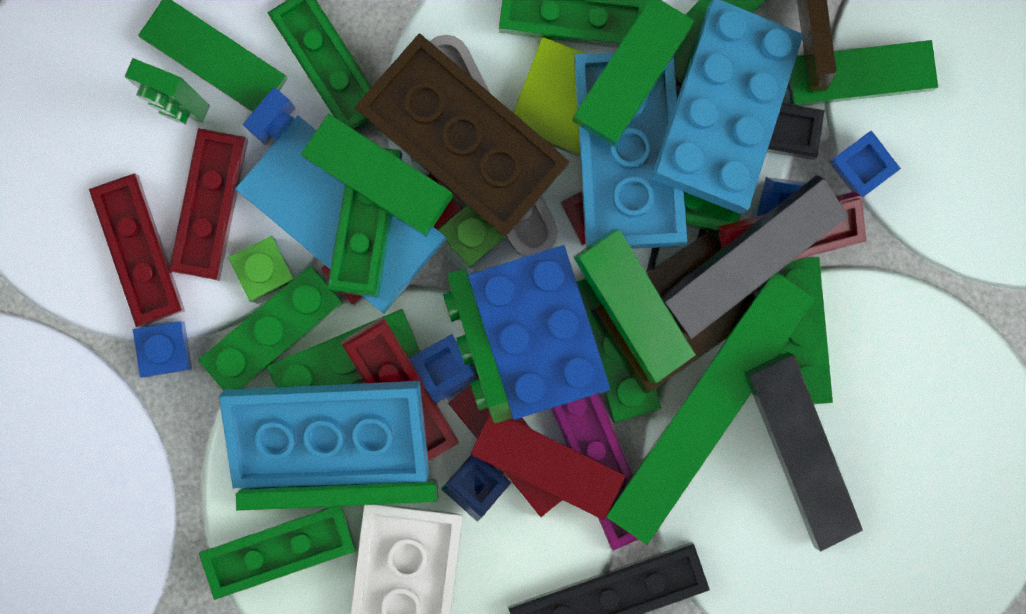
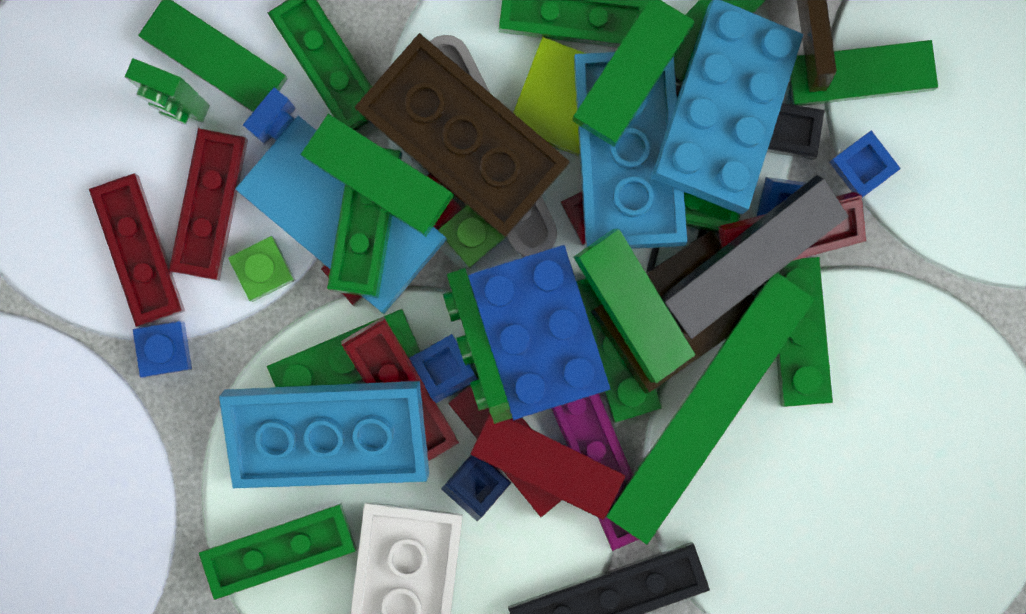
green plate [198,265,344,391] -> none
green tile [235,479,439,511] -> none
black tile [744,352,863,552] -> none

